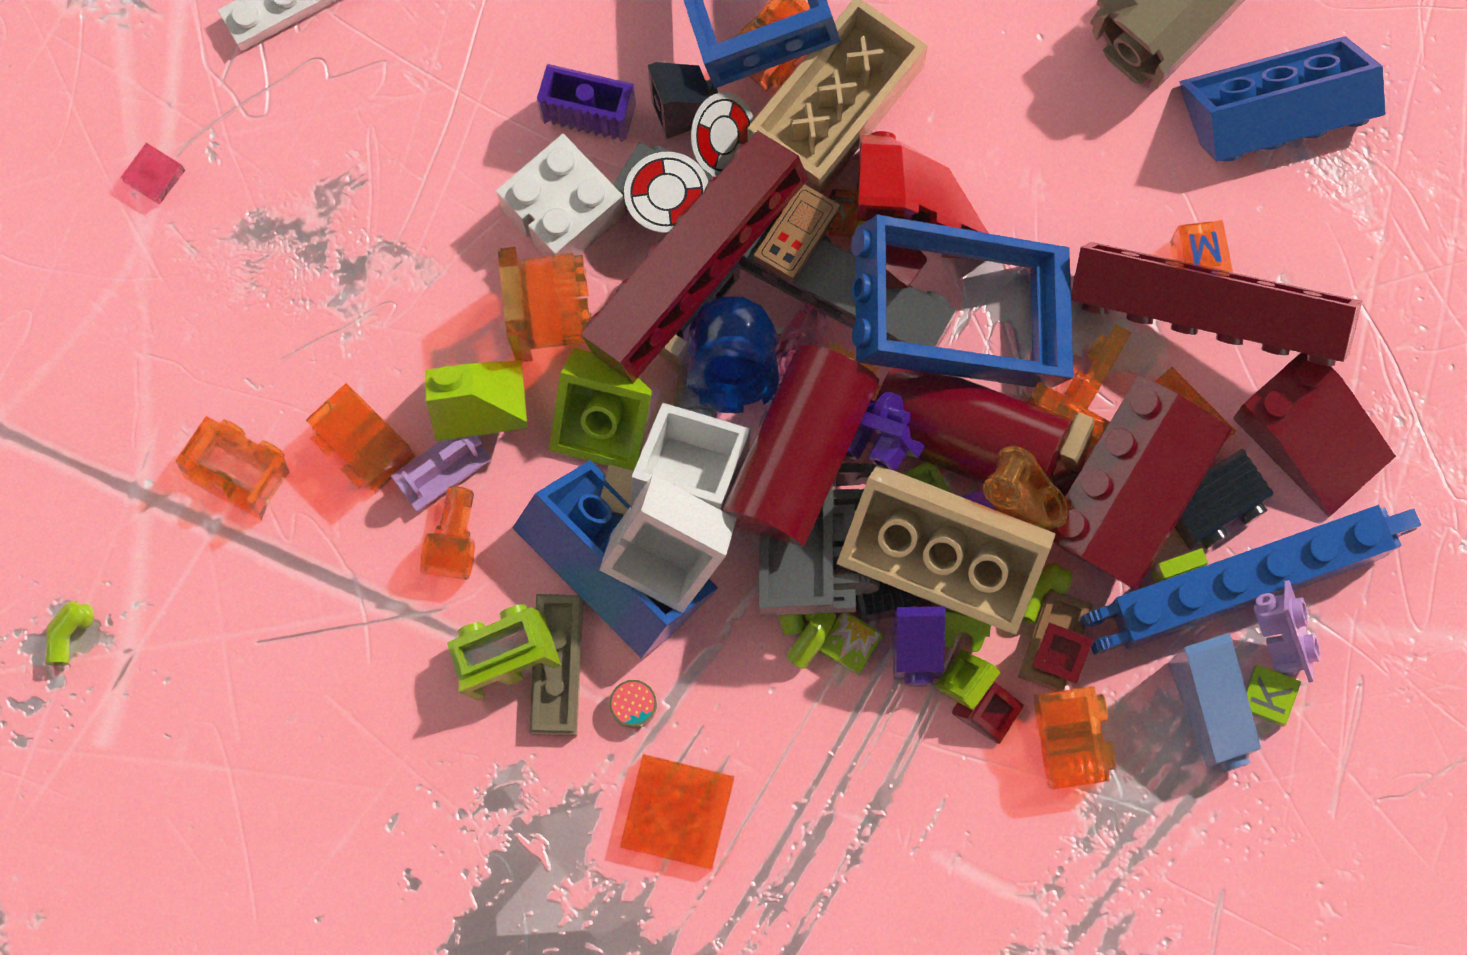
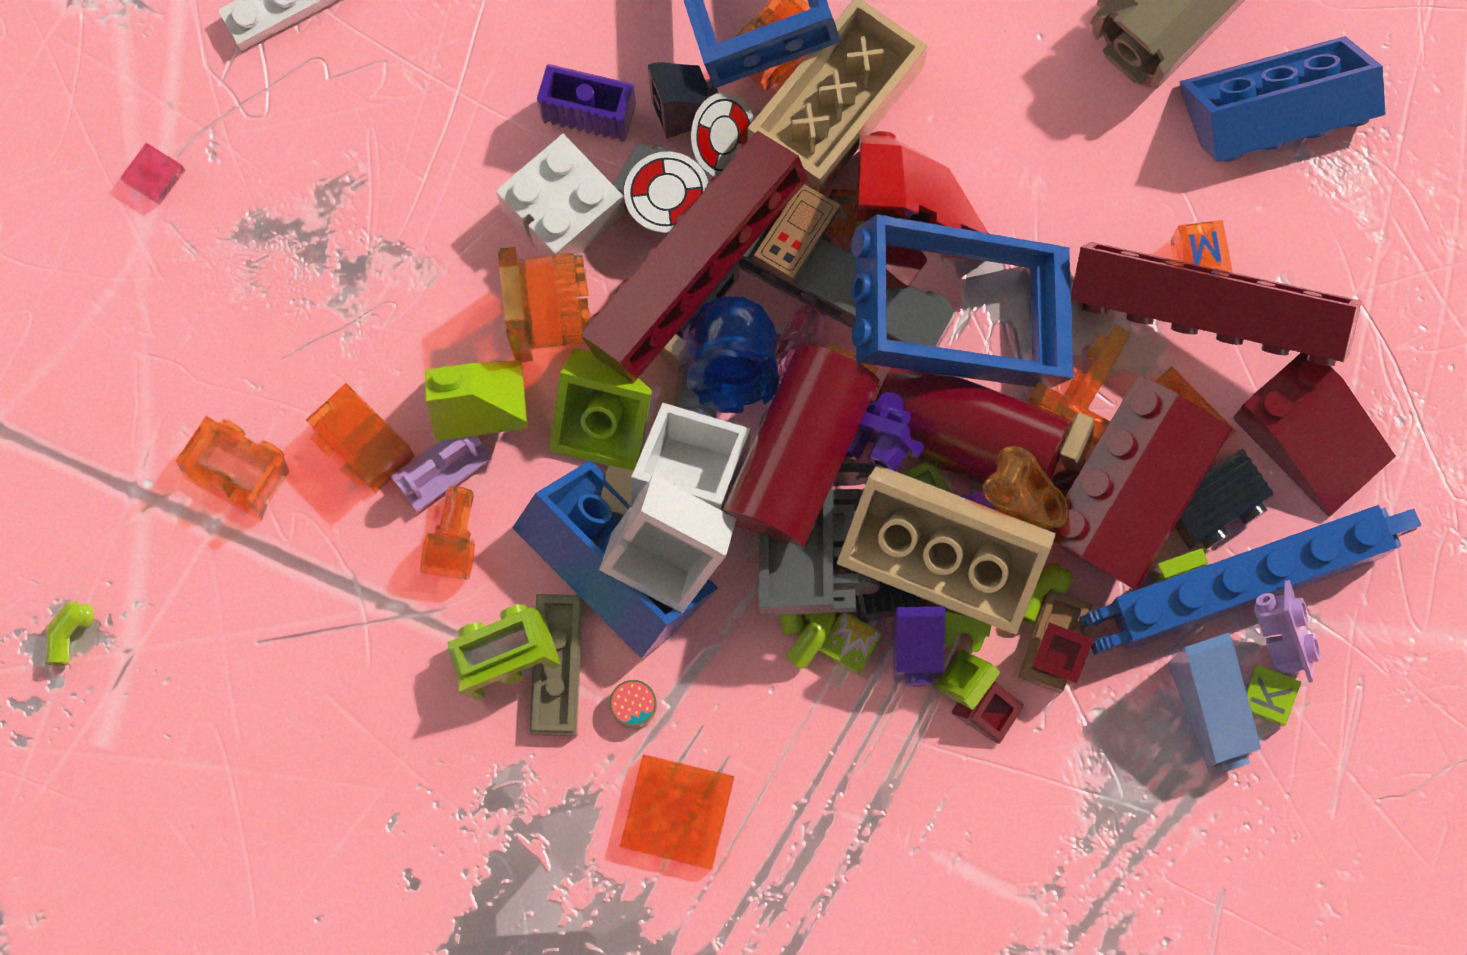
clear orange brick [1033,686,1116,790] -> none

